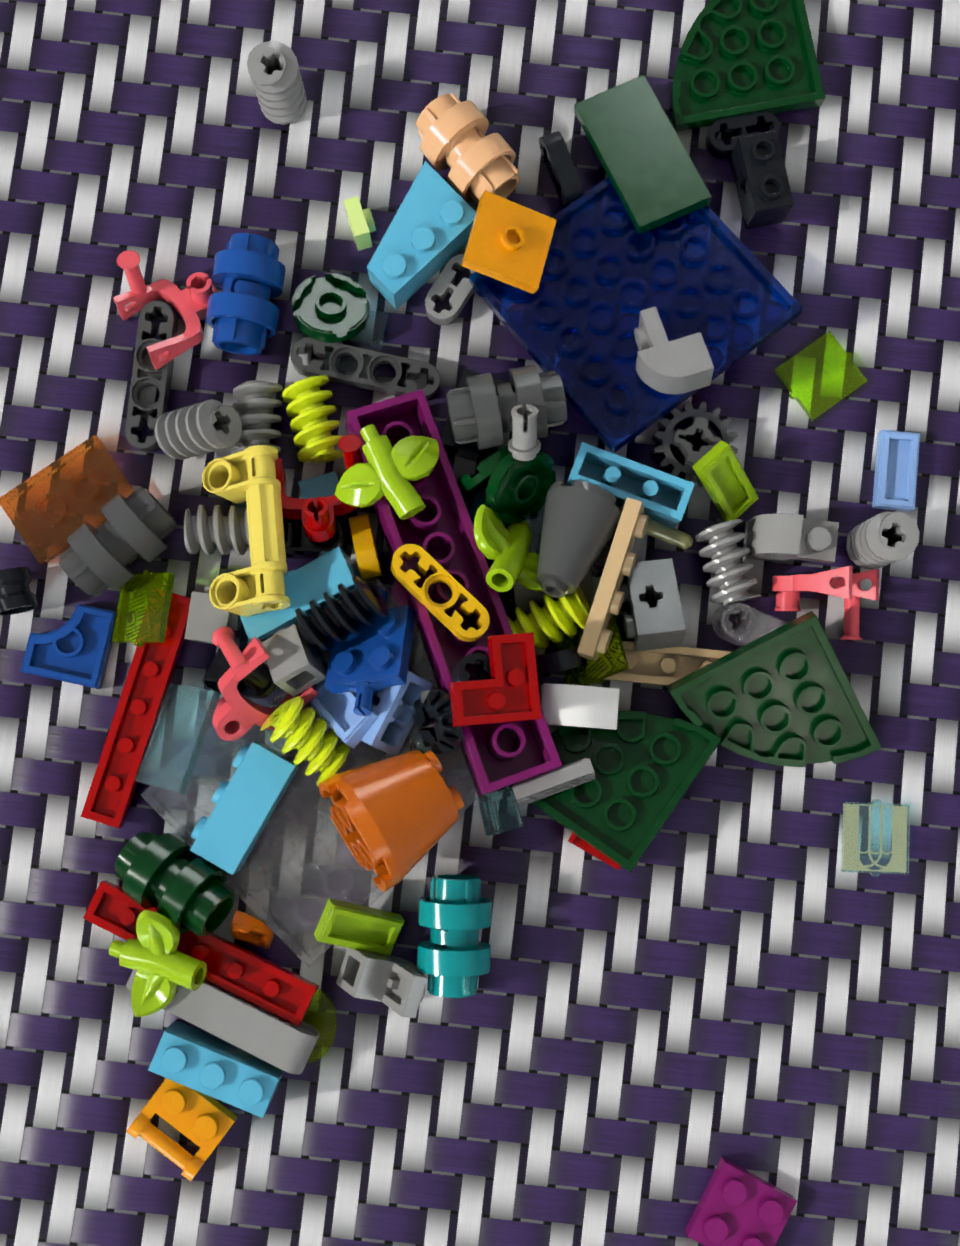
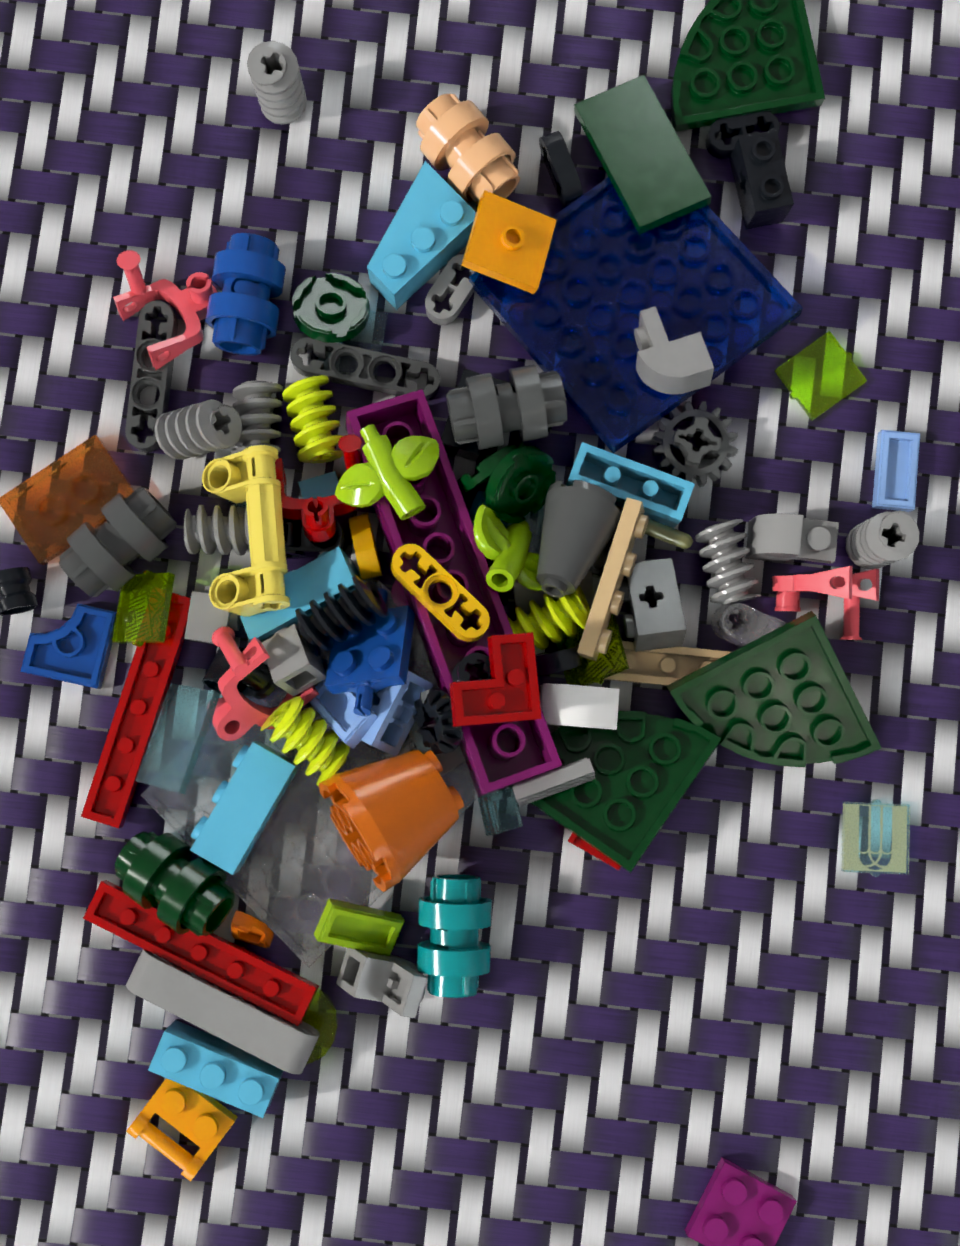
lime plant [109,910,207,1017] -> none
yellowish green plate [343,196,376,251] -> none
light grey pin [508,404,541,461] -> none
lime tile [692,440,759,521] -> none

